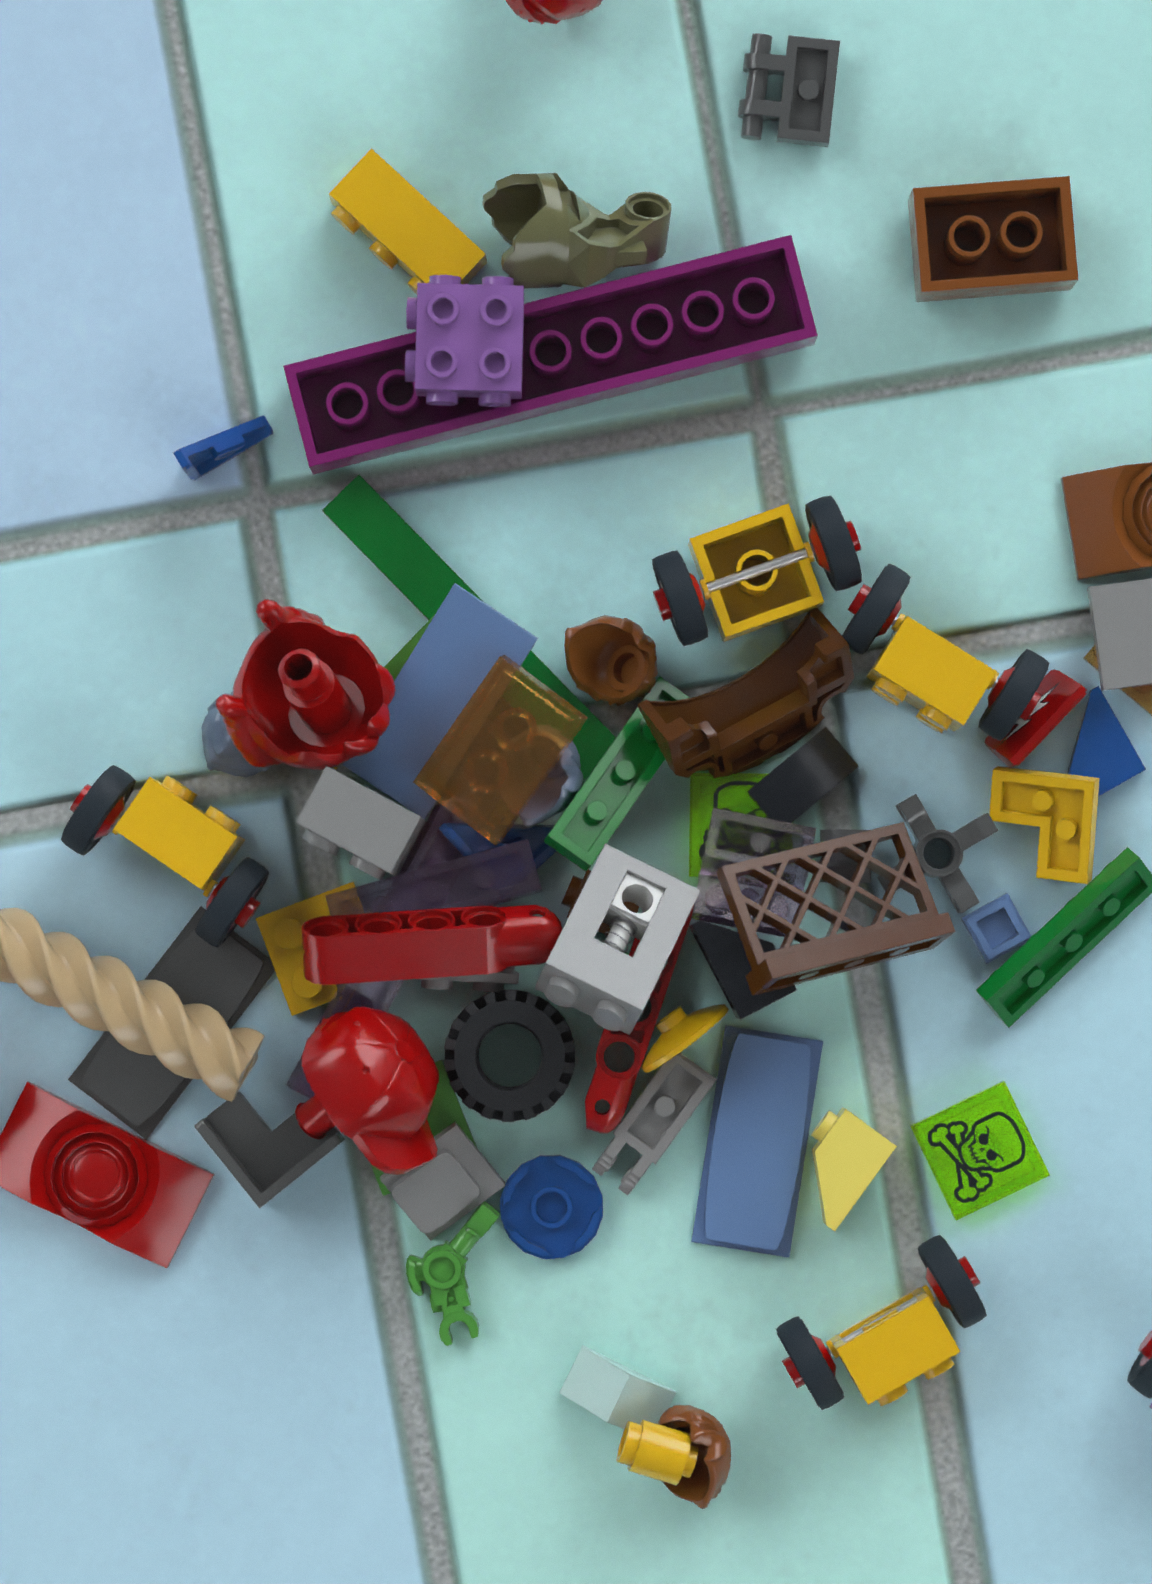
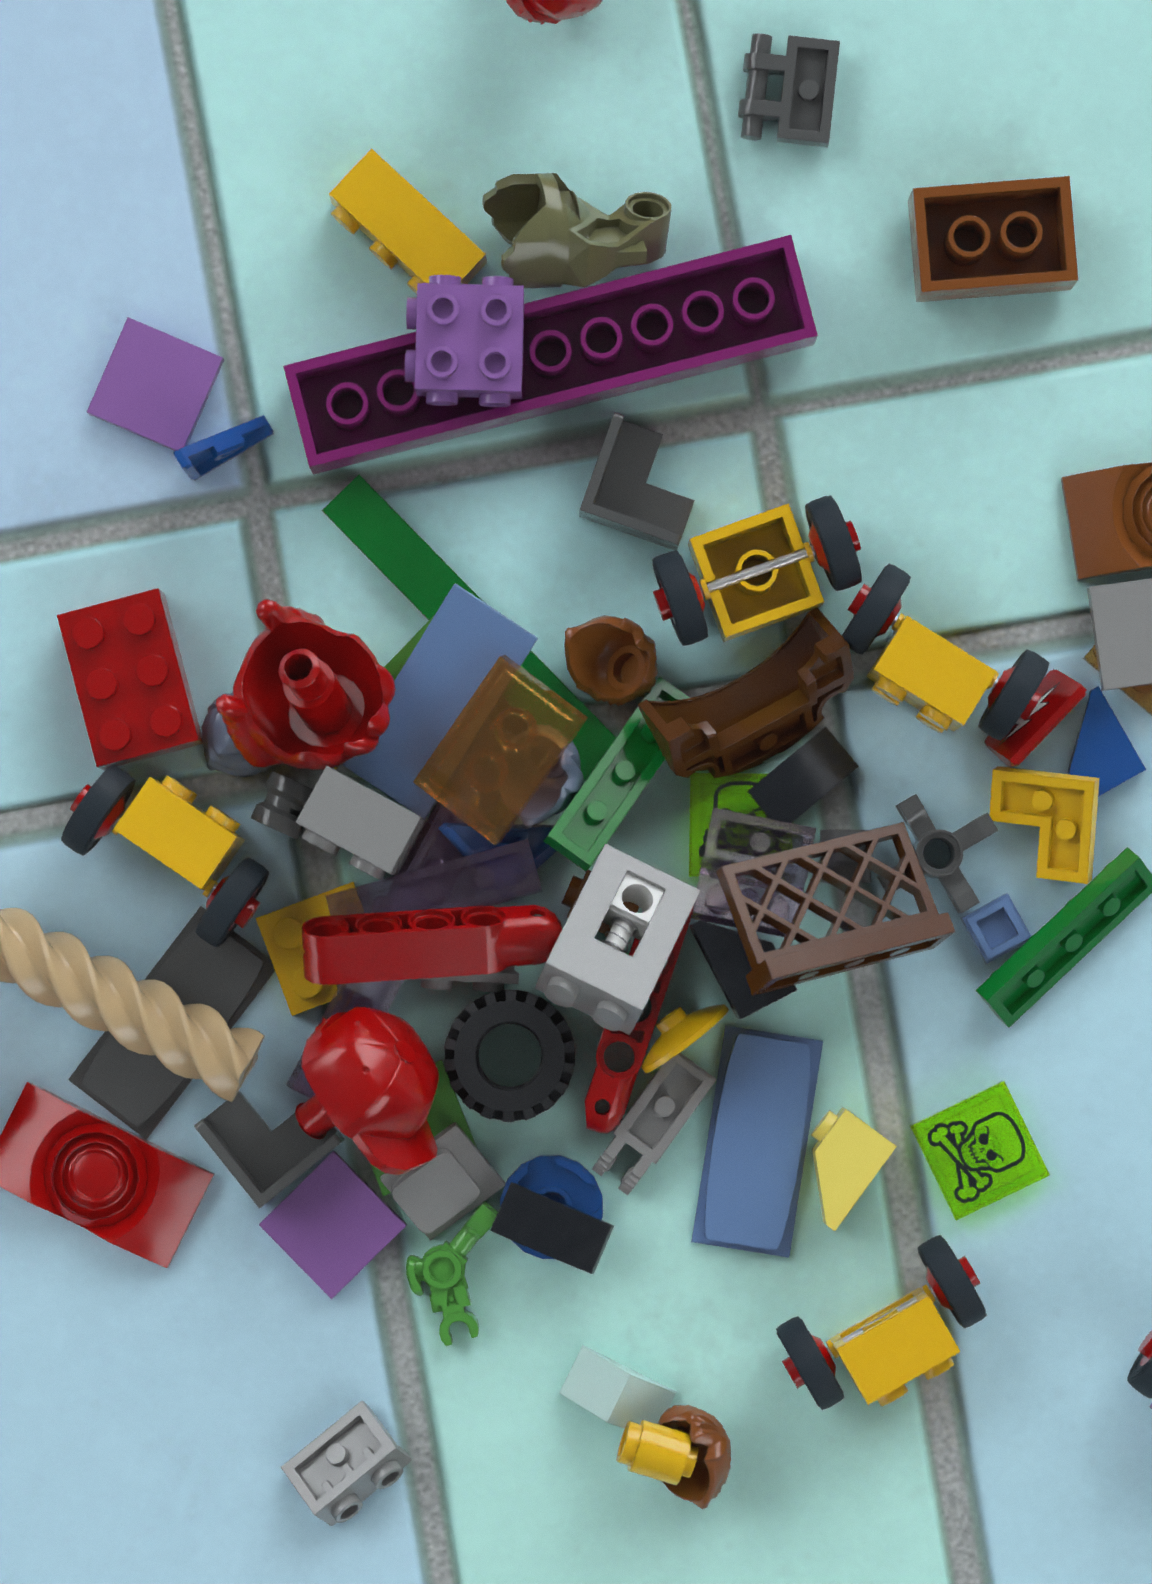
none -> red brick [57,588,203,770]
none -> medium lavender tile [87,317,224,451]
none -> dark grey wheel [250,771,313,839]
none -> medium lavender tile [258,1150,407,1299]
none -> light grey bracket [281,1401,412,1526]
none -> black slope [490,1182,614,1274]
none -> dark grey panel [579,412,695,551]

